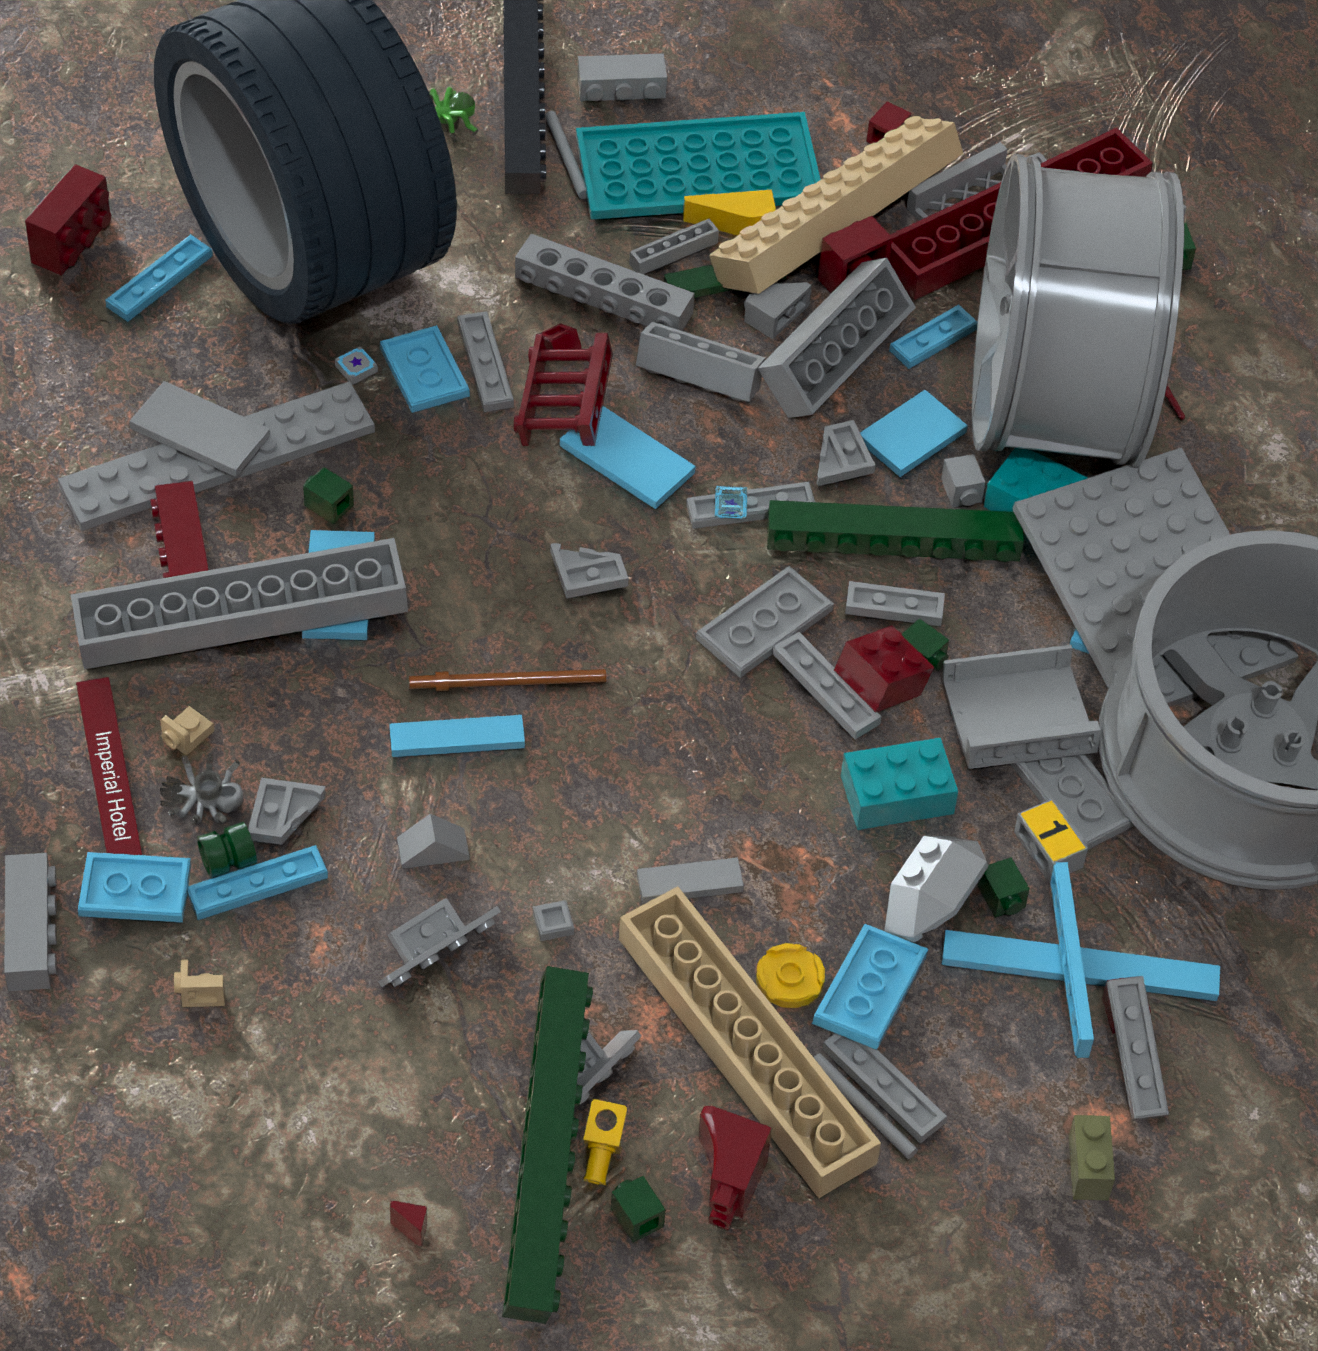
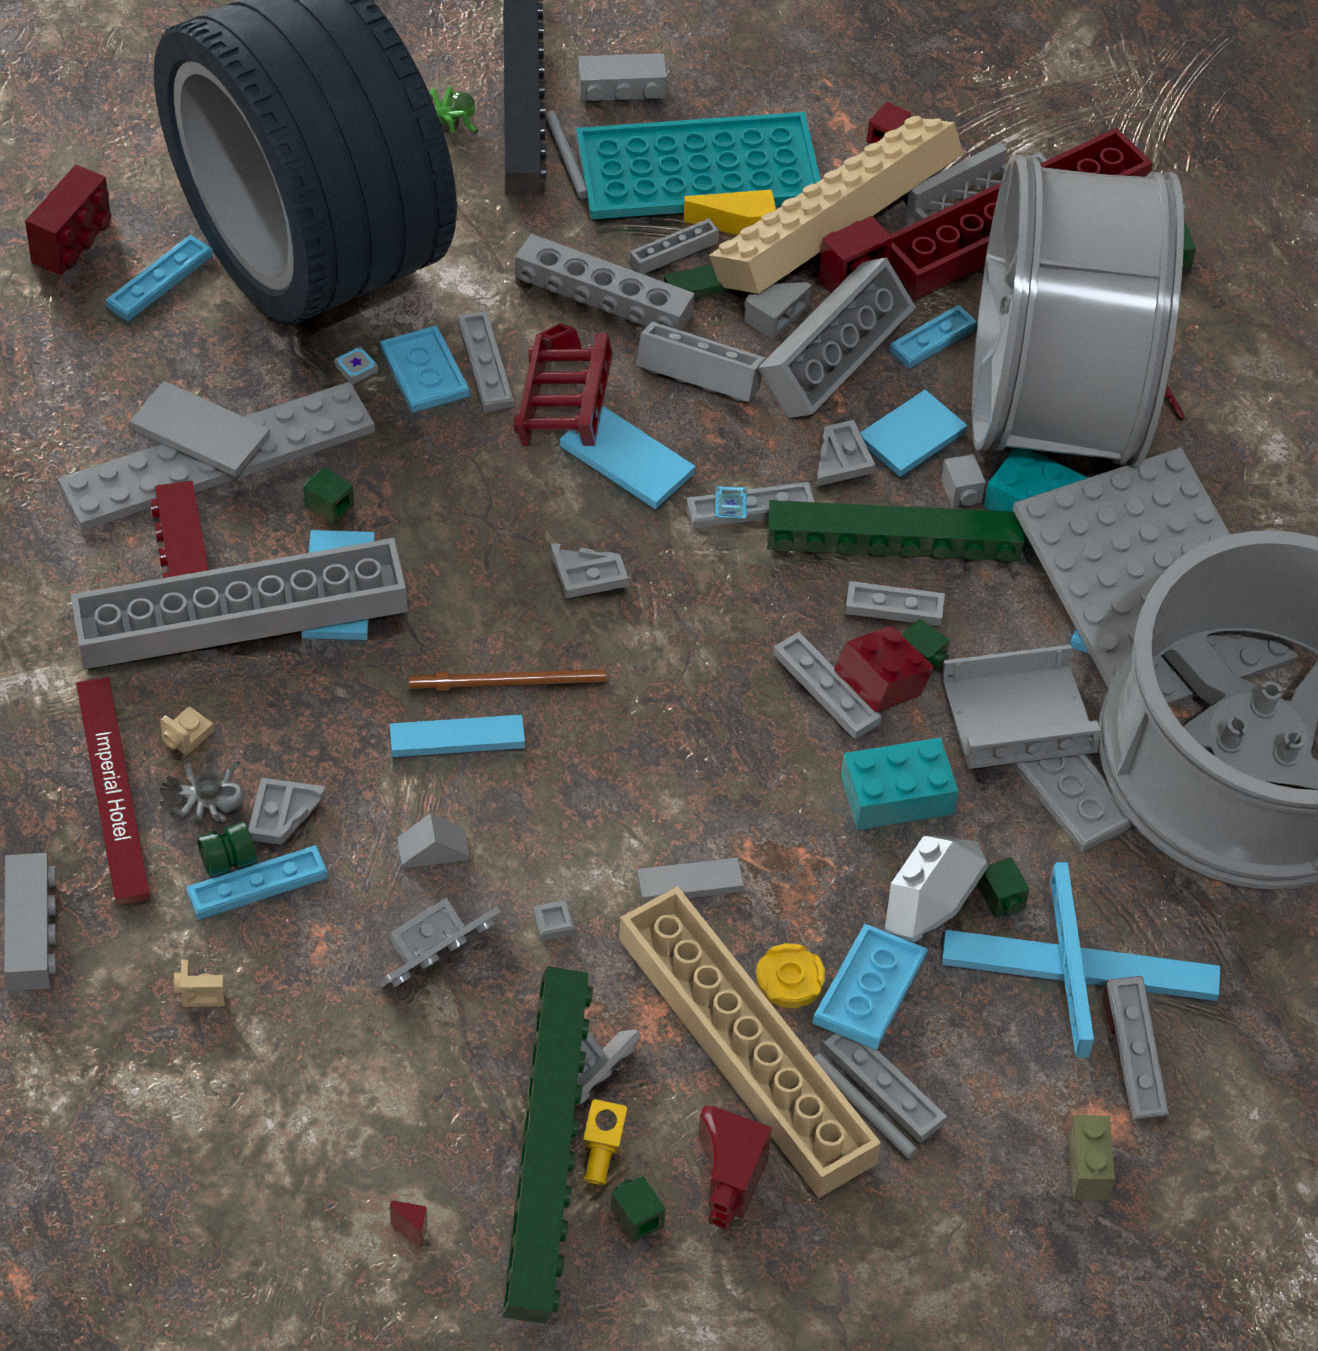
medium azure tile [78,852,191,923] -> none
light grey tile [696,566,834,678] -> none
brick [1014,799,1088,882] -> none

